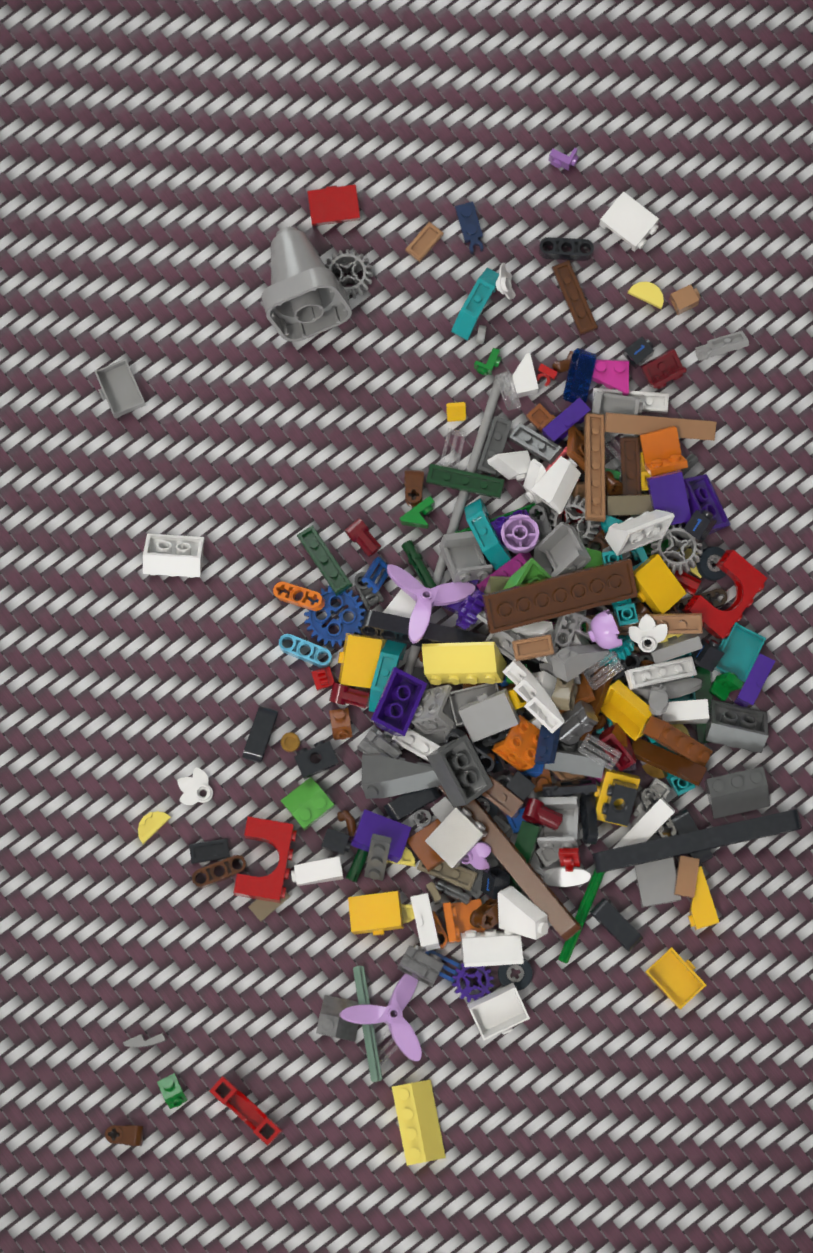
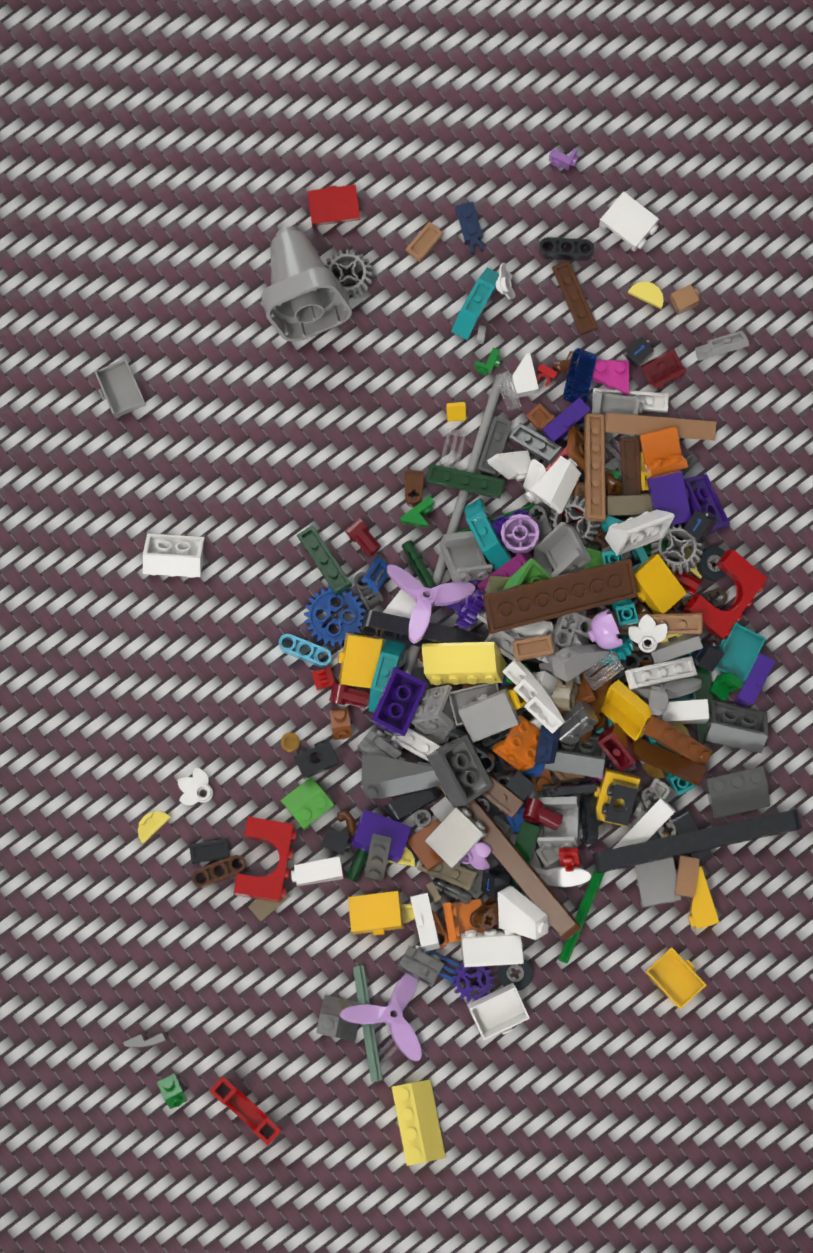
reddish brown piece [105,1125,144,1146] -> none
black beam [242,705,279,764] -> none
orange beam [273,582,325,611] -> none
clear tile [578,733,622,771] -> none
black beam [590,898,643,952] -> none

